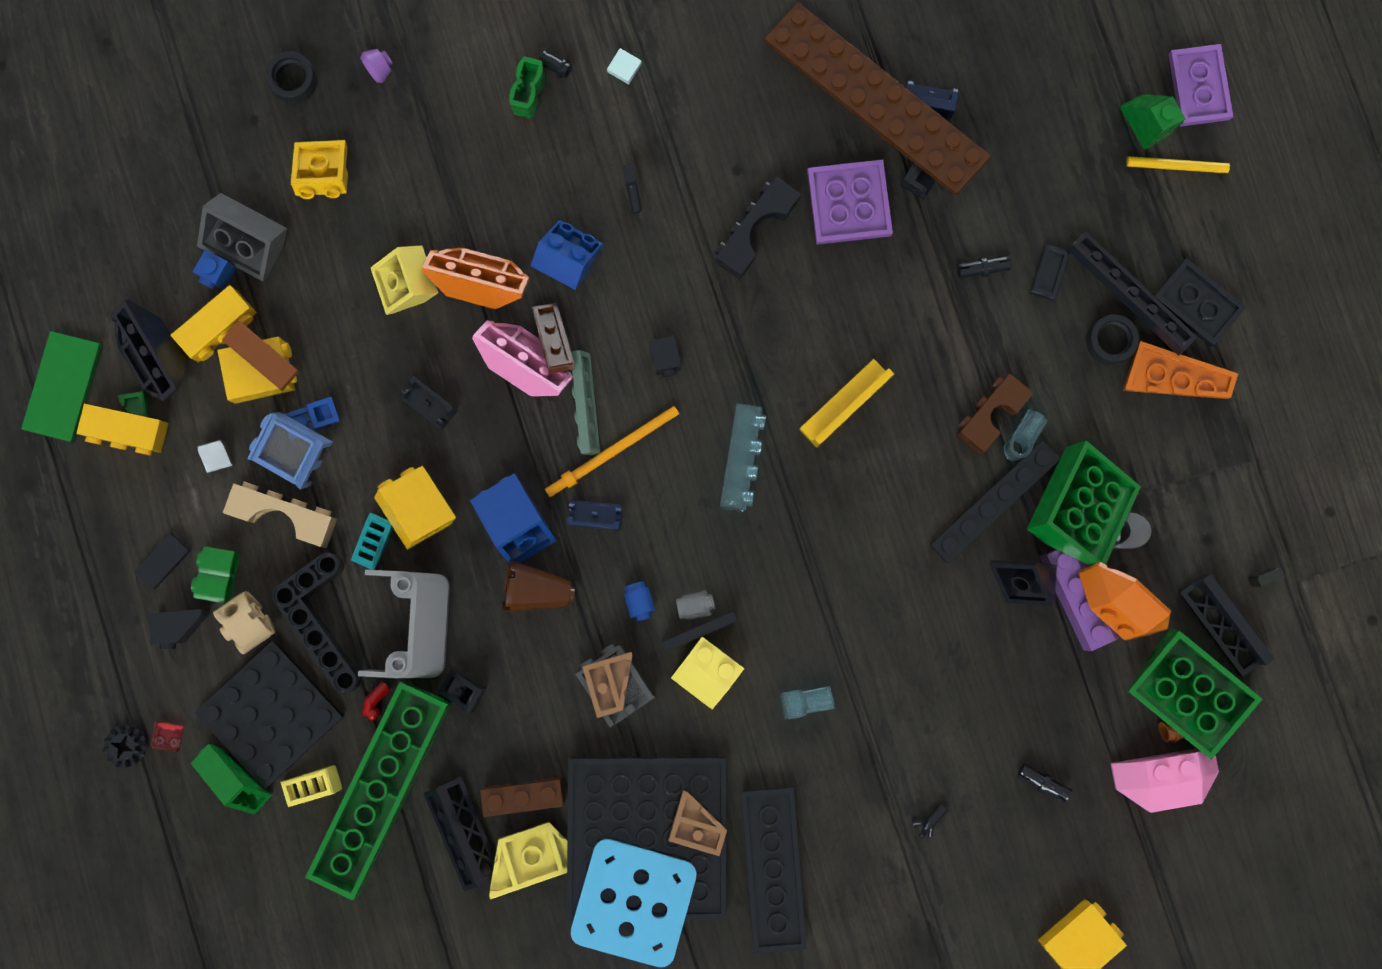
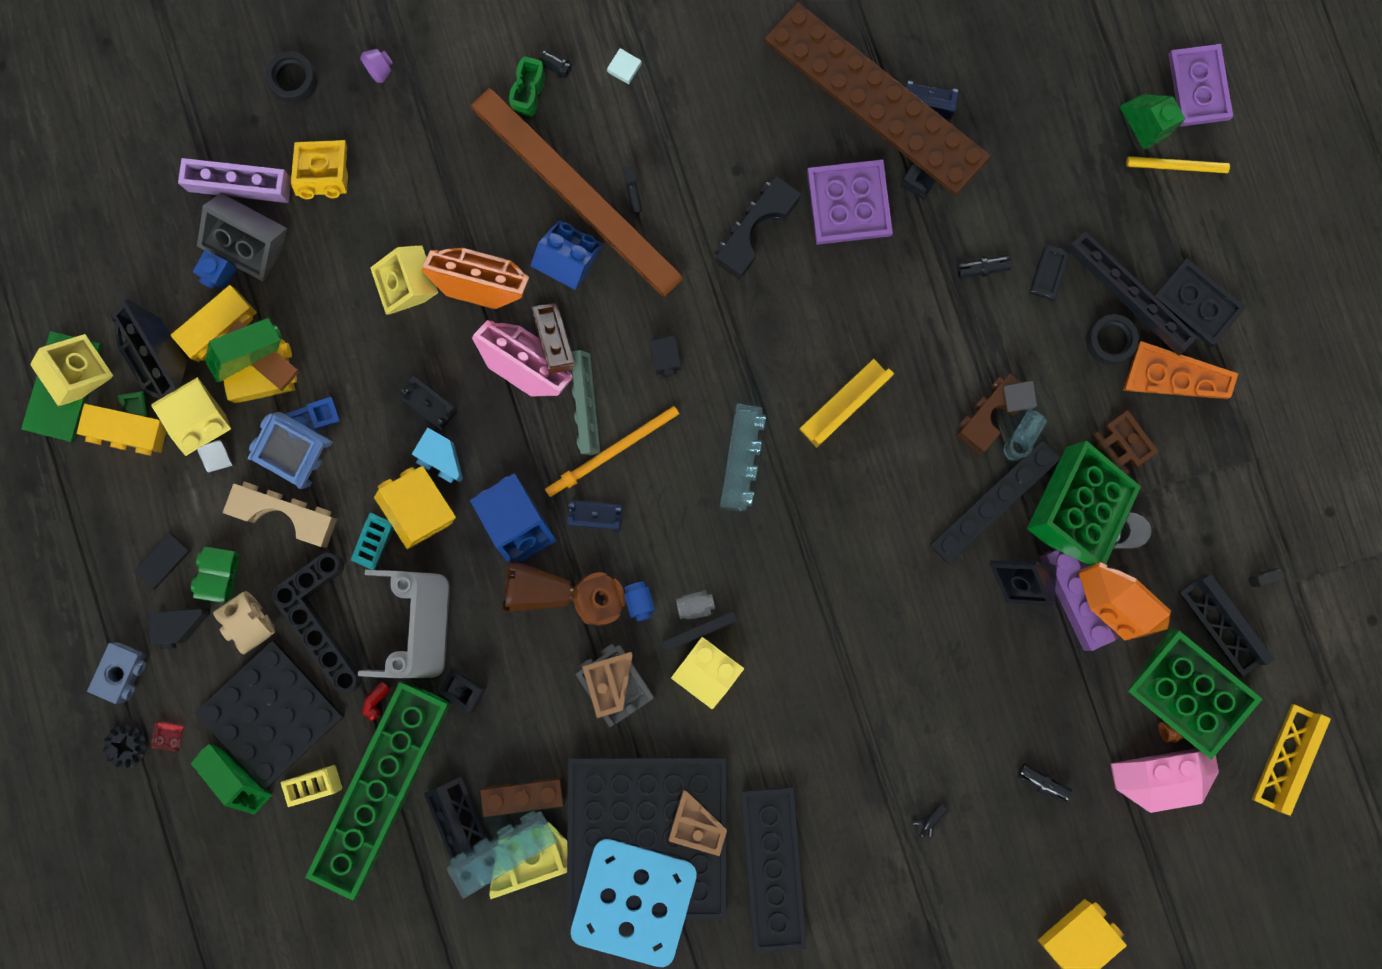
clear light blue piece [780,686,834,720] -> none
none -> light yellow slope [30,334,113,407]
none -> sand blue brick [87,642,147,704]
none -> light yellow slope [151,377,231,456]
none -> lavender brick [178,158,291,203]
none -> green slope [205,318,282,383]
none -> medium azure slope [412,427,463,483]
none -> clear light blue brick [447,810,558,899]
none -> dark orange beam [470,88,683,297]
none -> dark orange plate [573,572,625,626]
none -> dark grey slope [1003,381,1037,412]
none -> reddish brown plate [1091,410,1159,474]
none -> yellow fence [1251,704,1331,816]

